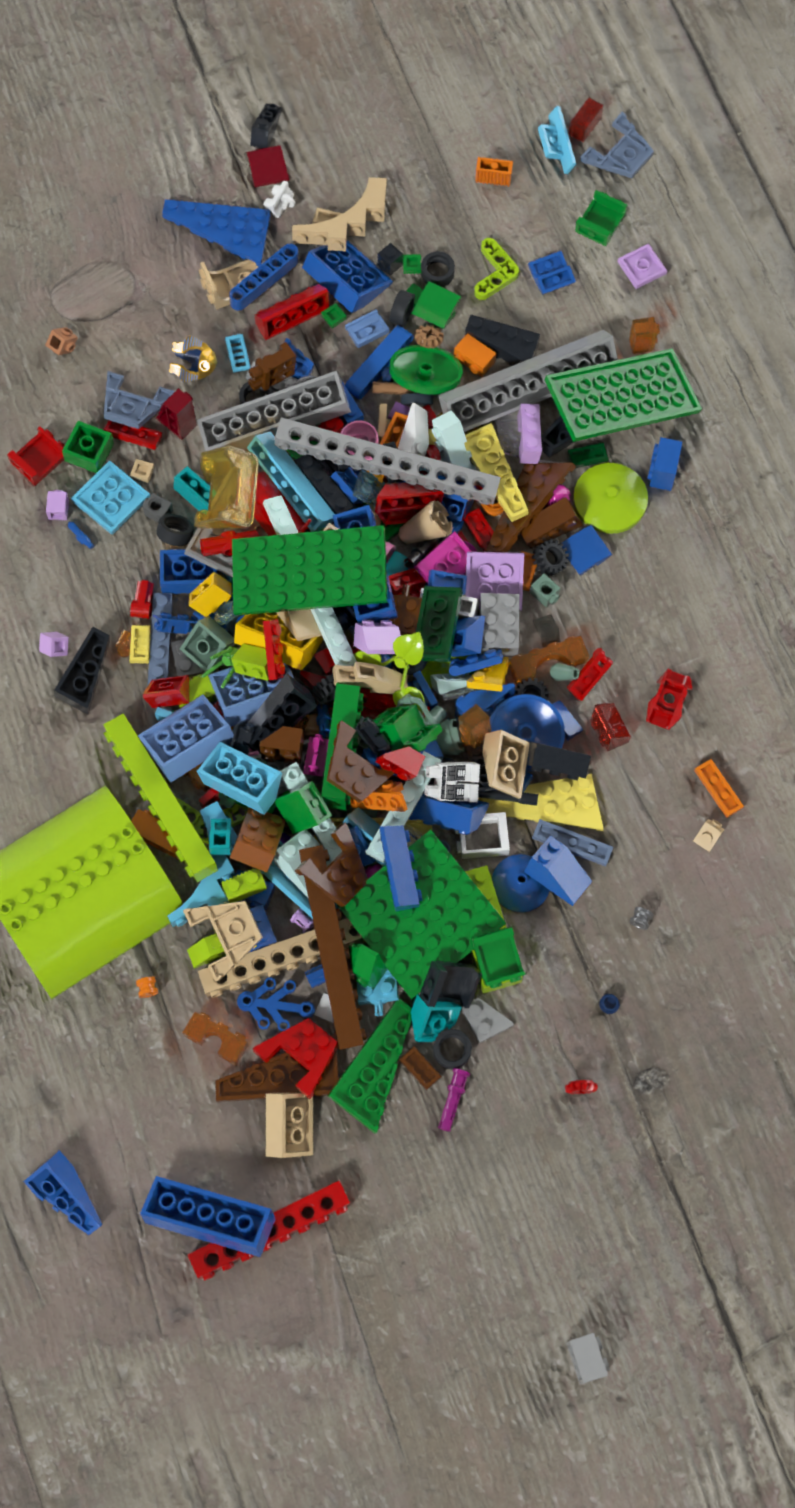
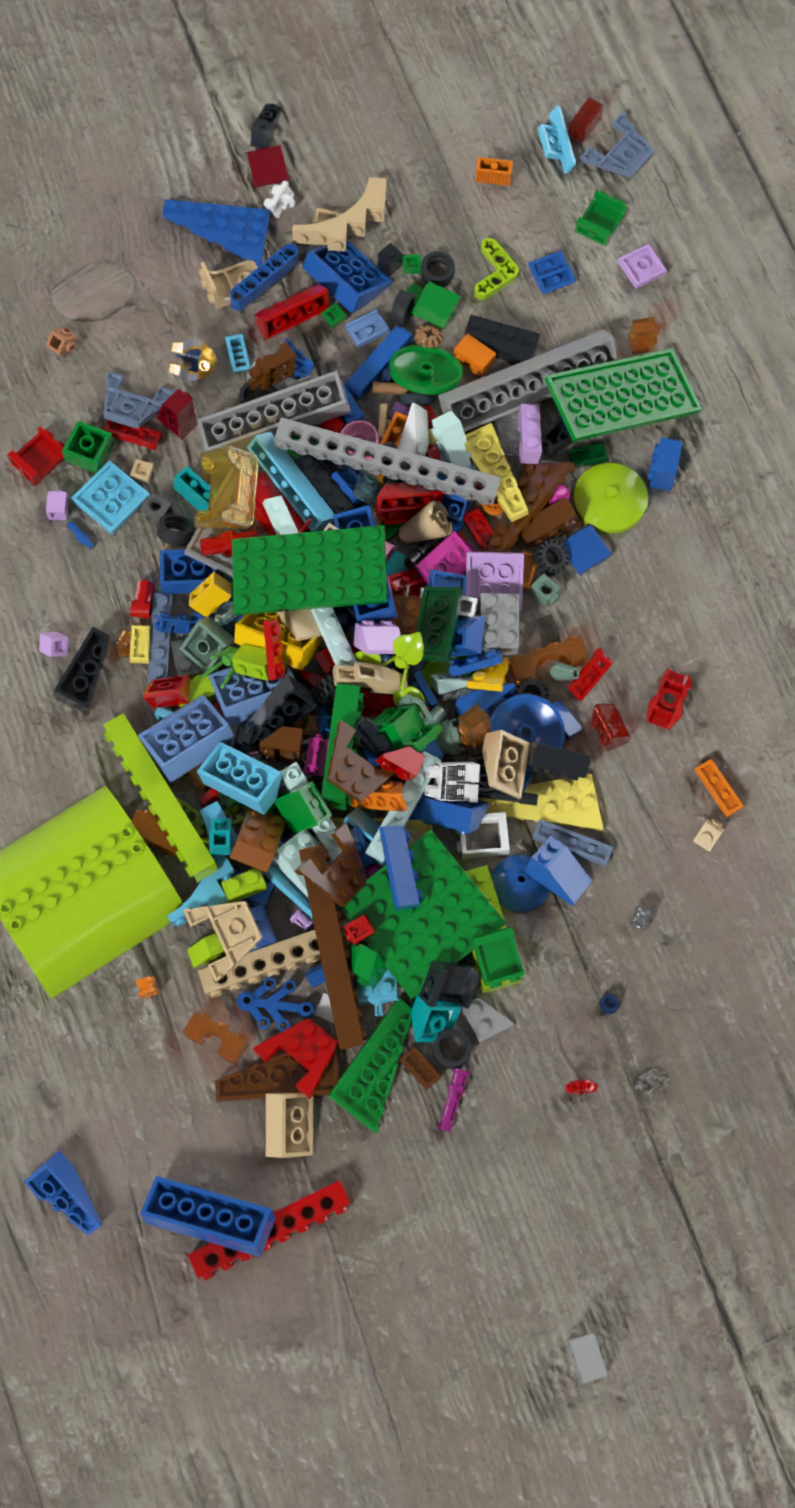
none -> red bracket [344,914,376,944]

